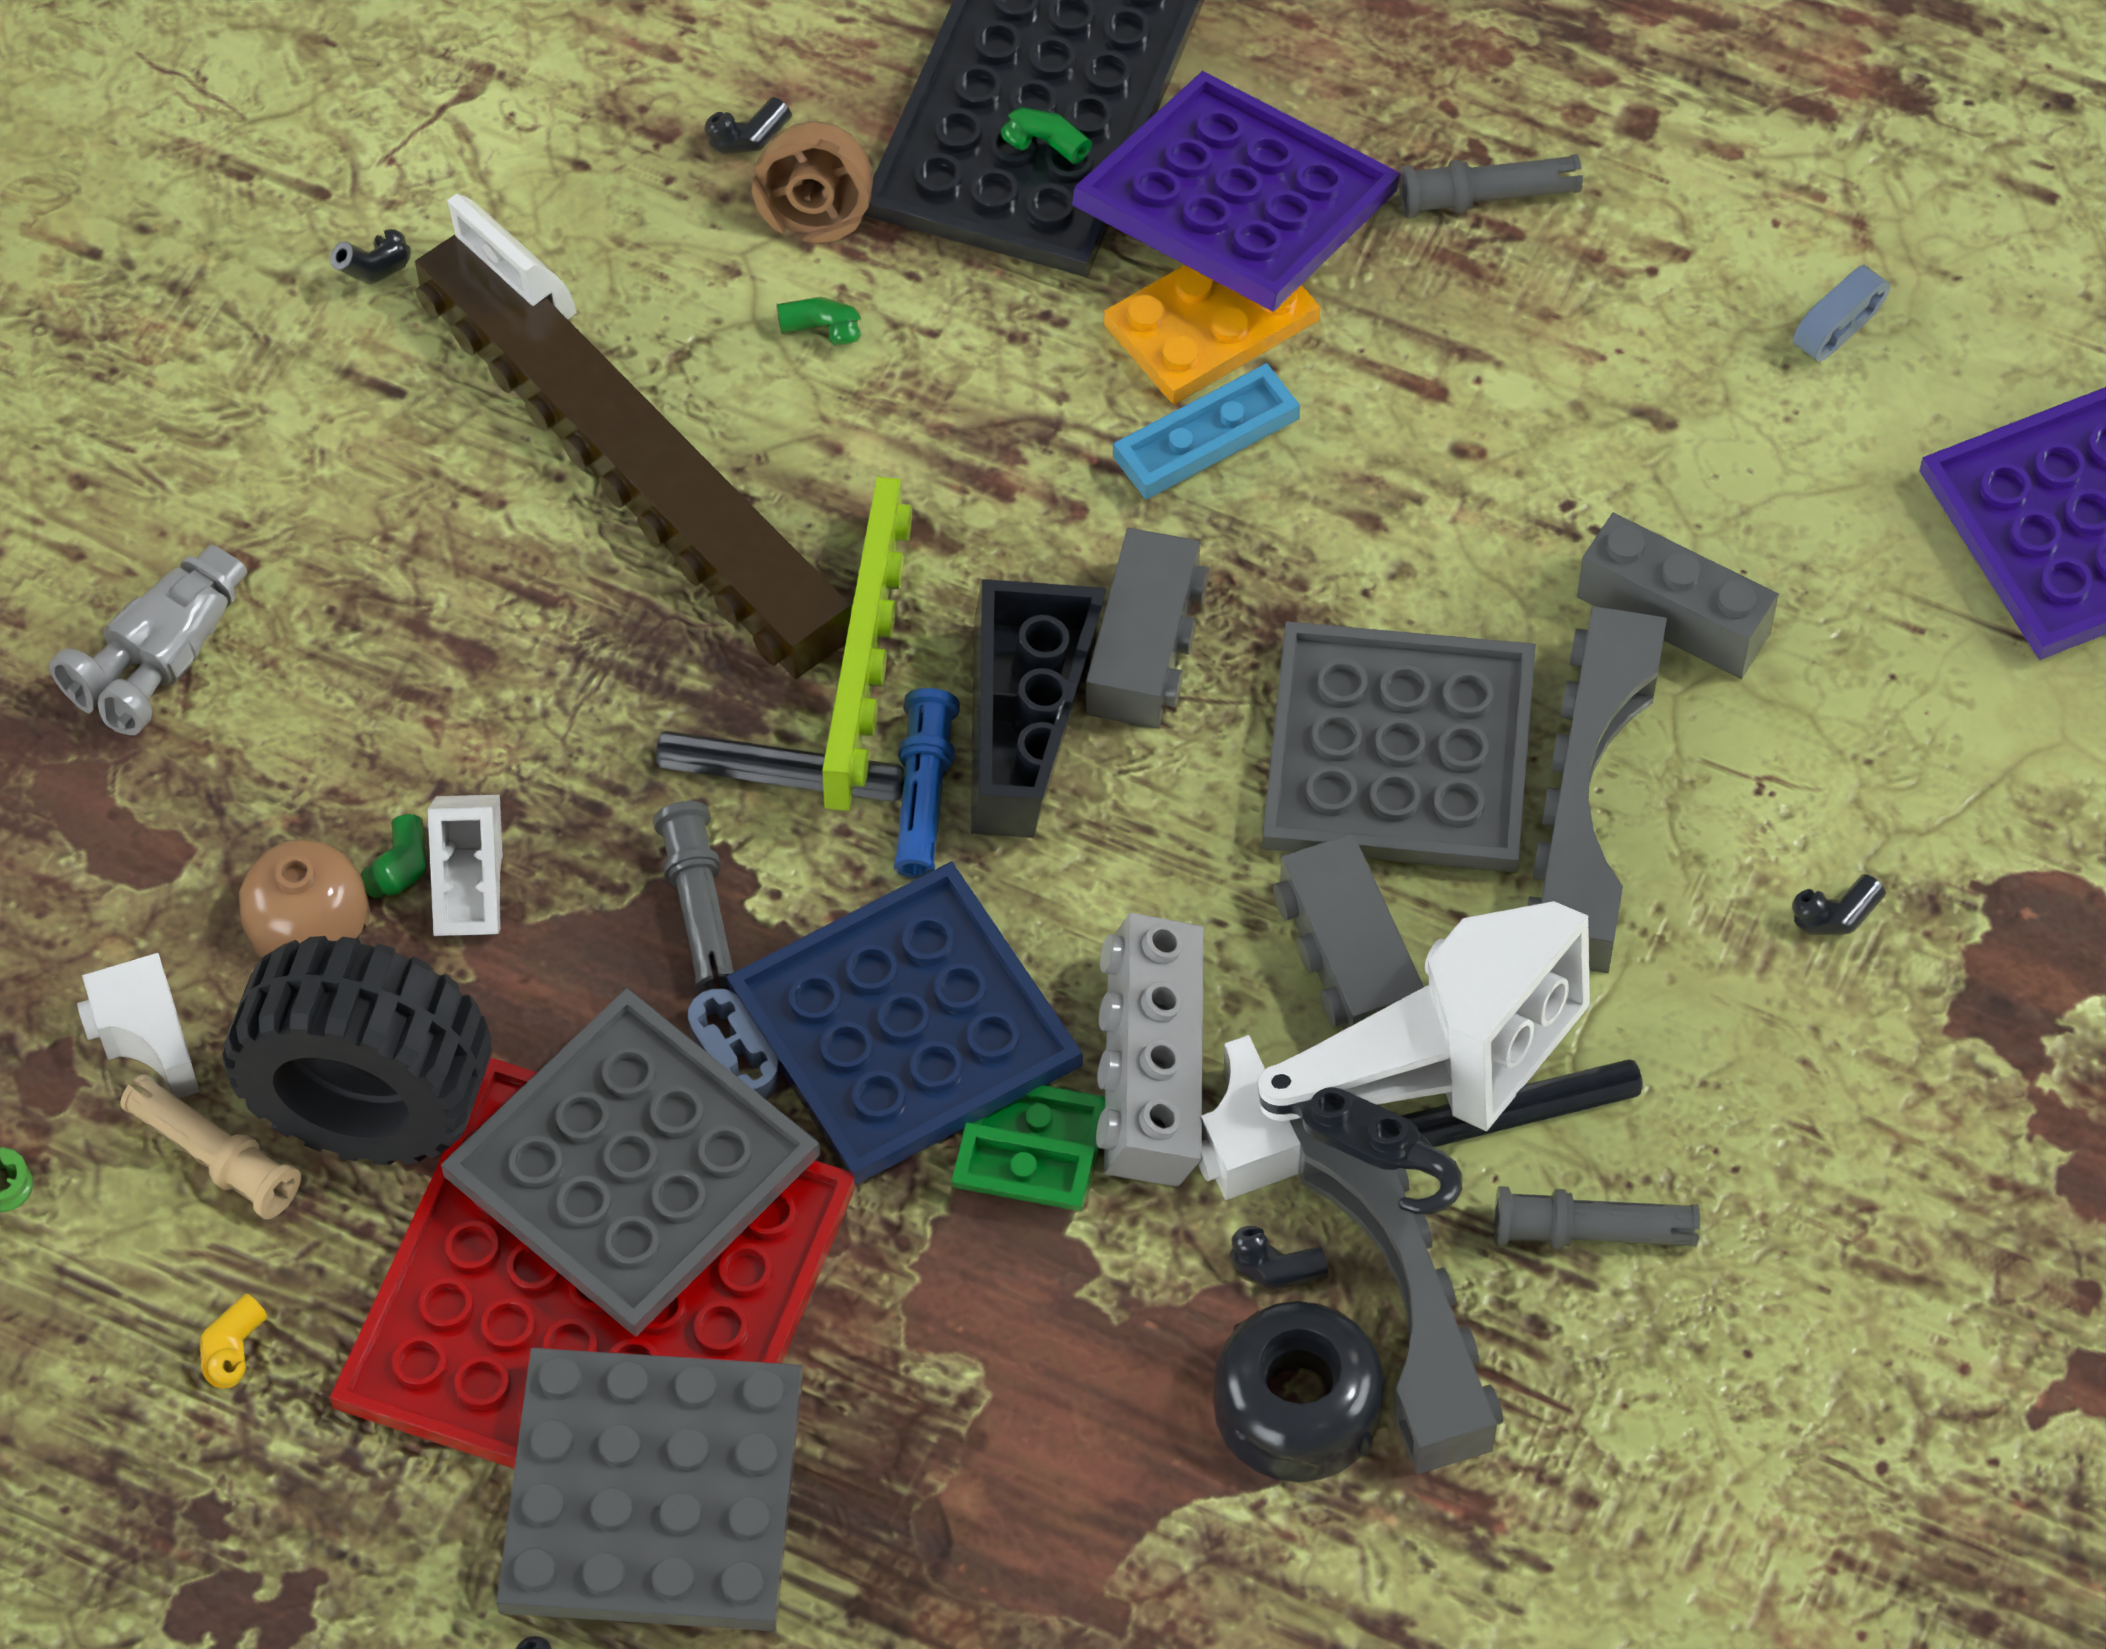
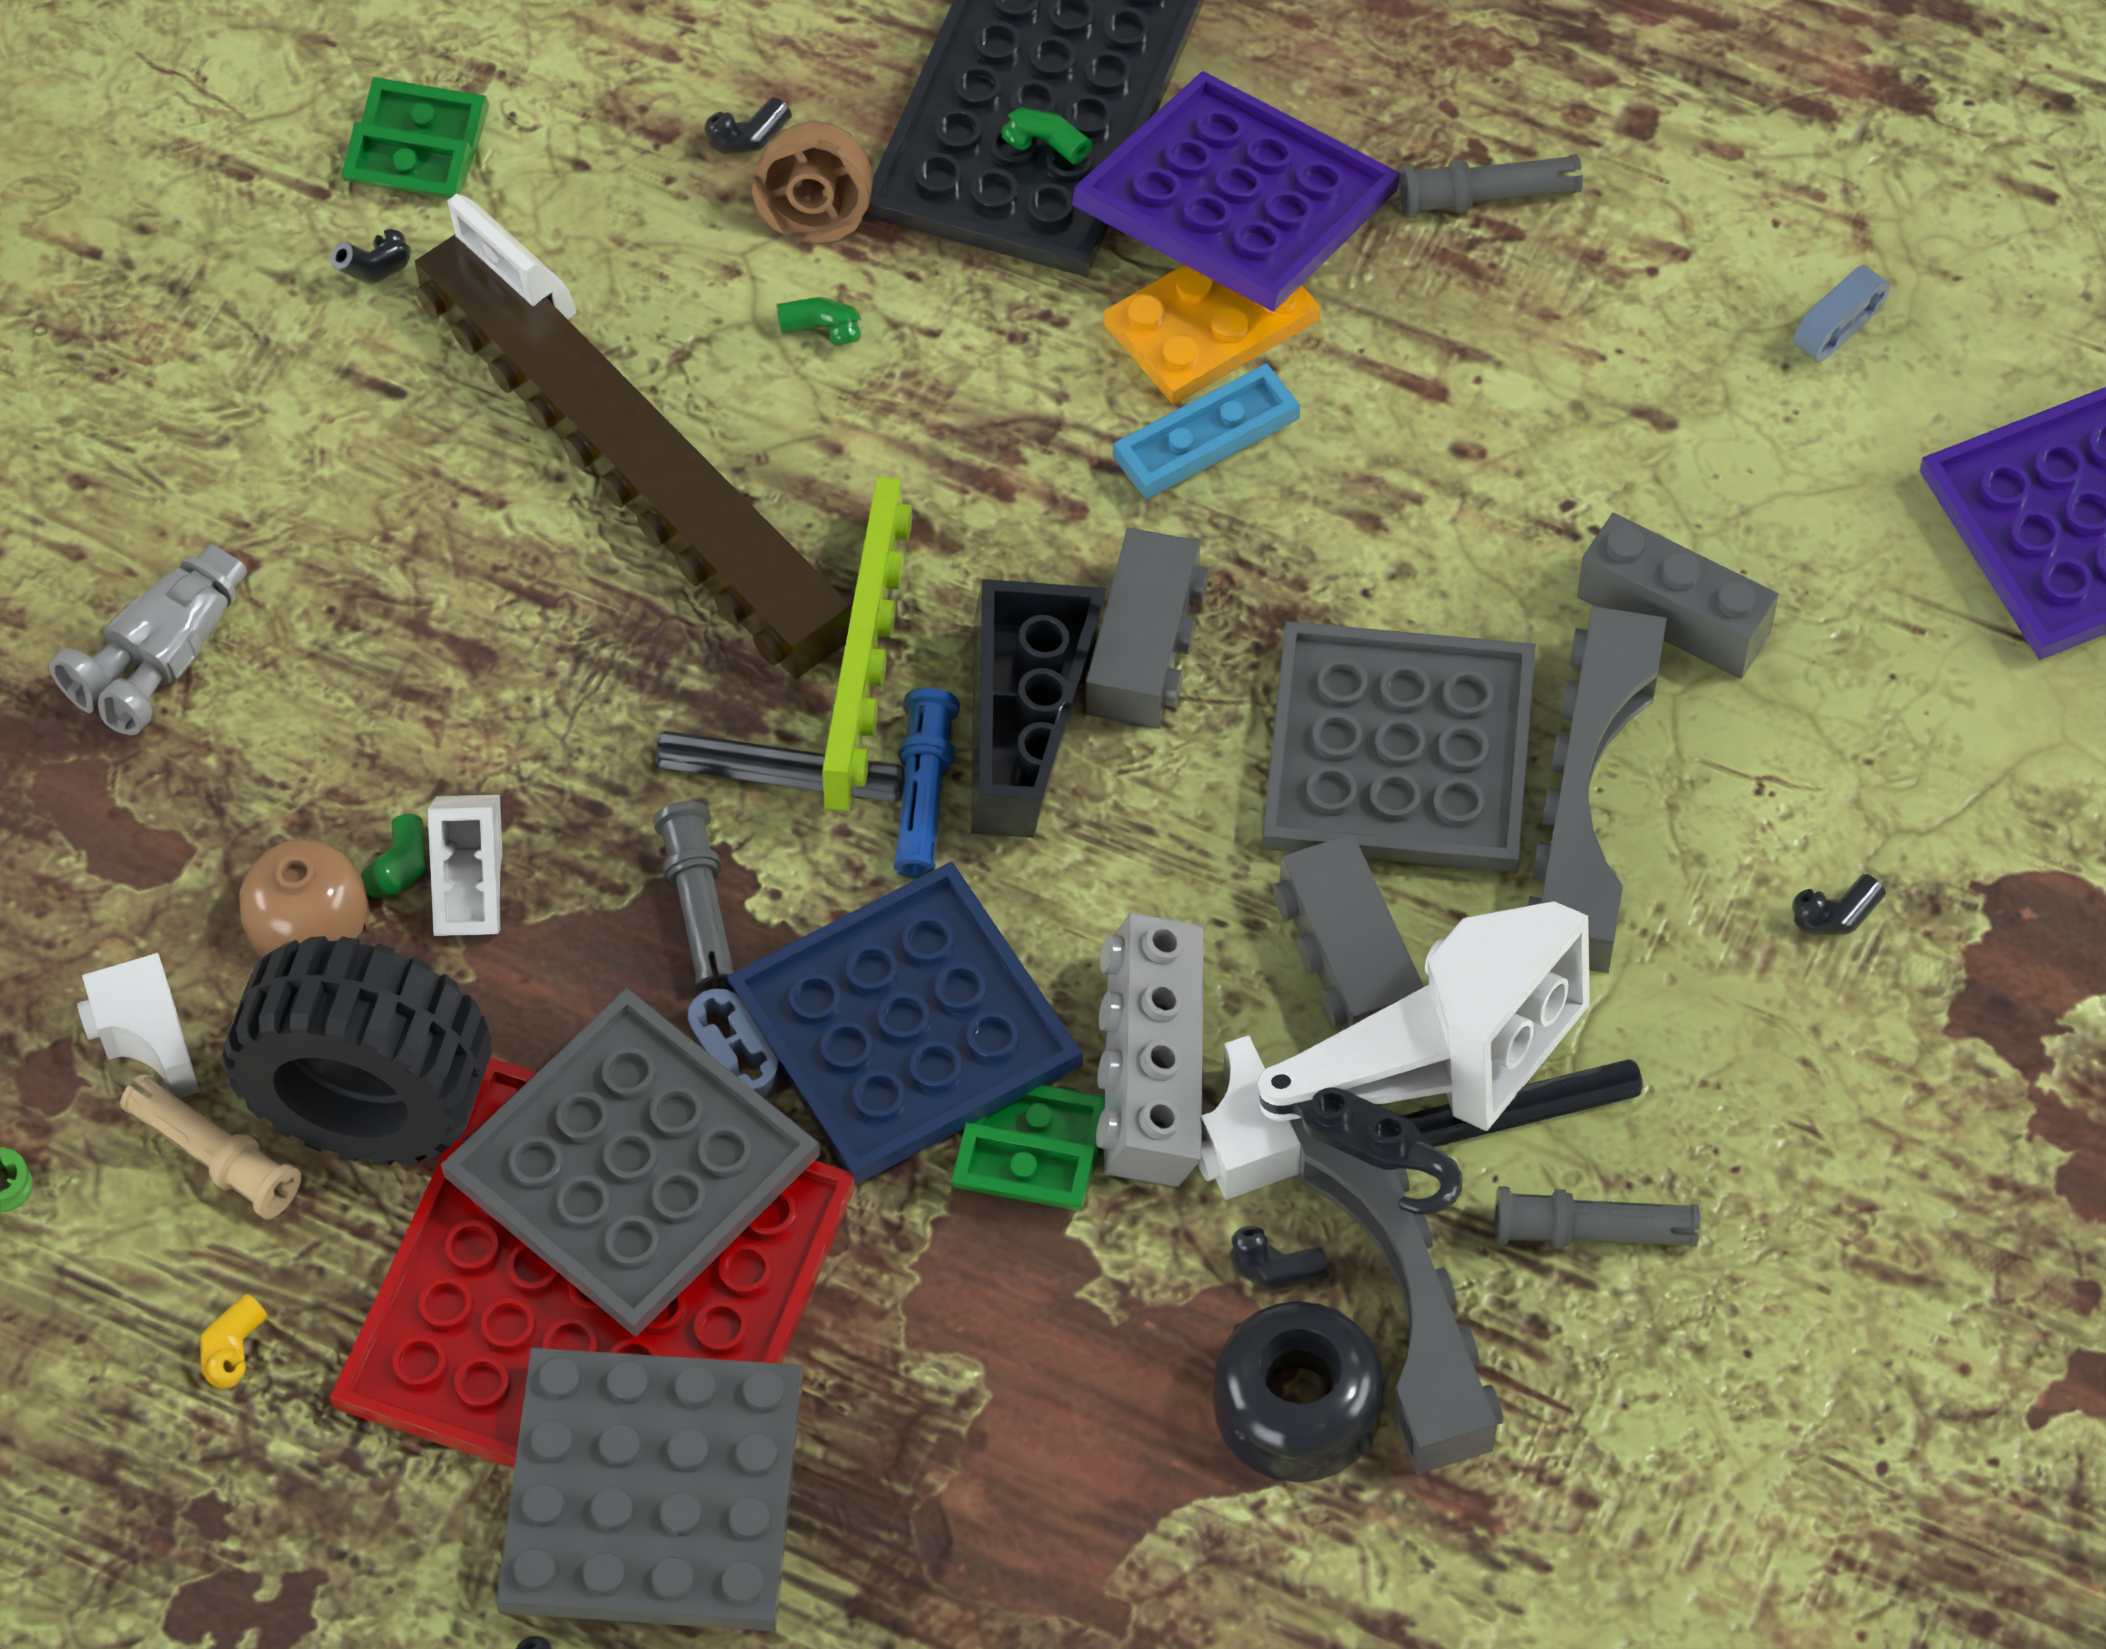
none -> green slope [341,77,490,199]

